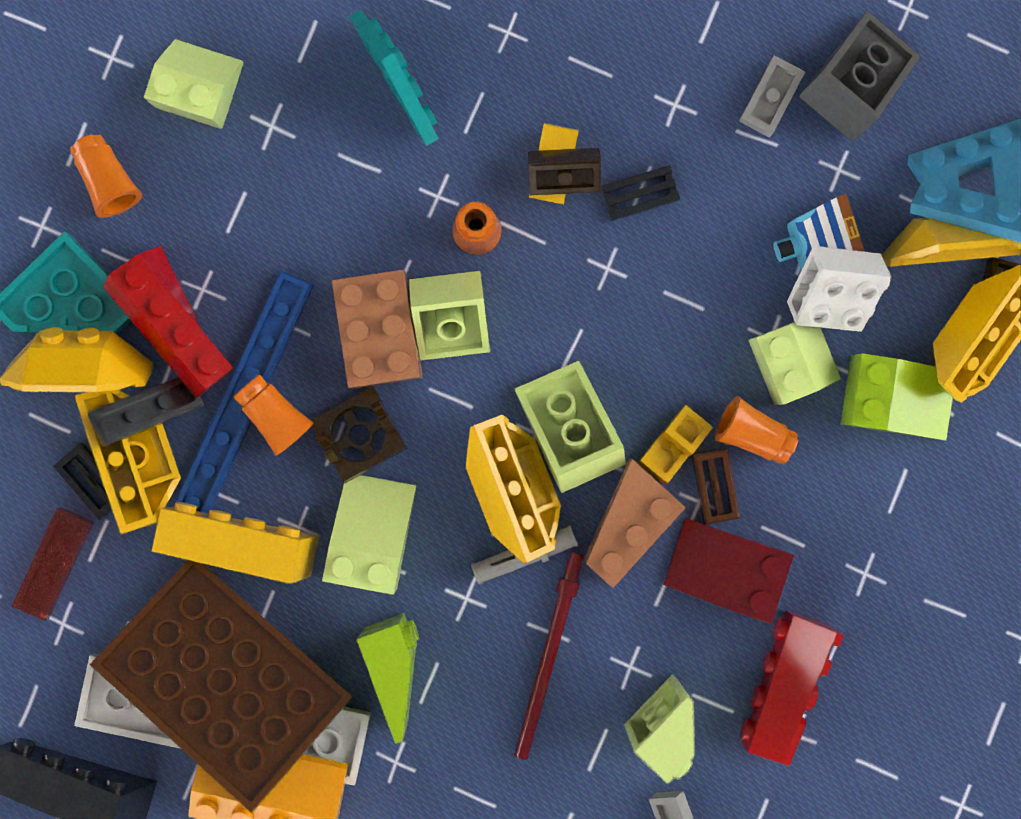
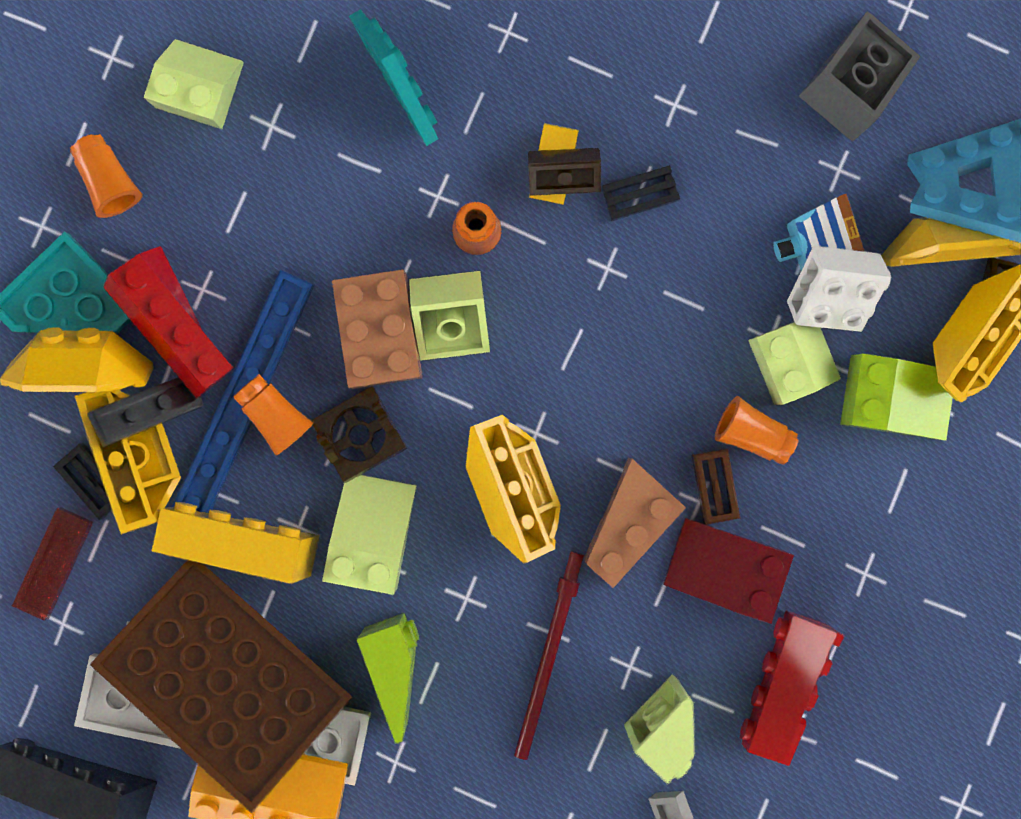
light grey pin [471,525,578,585] -> none
yellowish green slope [515,361,626,493] -> none
yellow slope [637,405,713,485] -> none
light grey plate [739,55,805,138] -> none

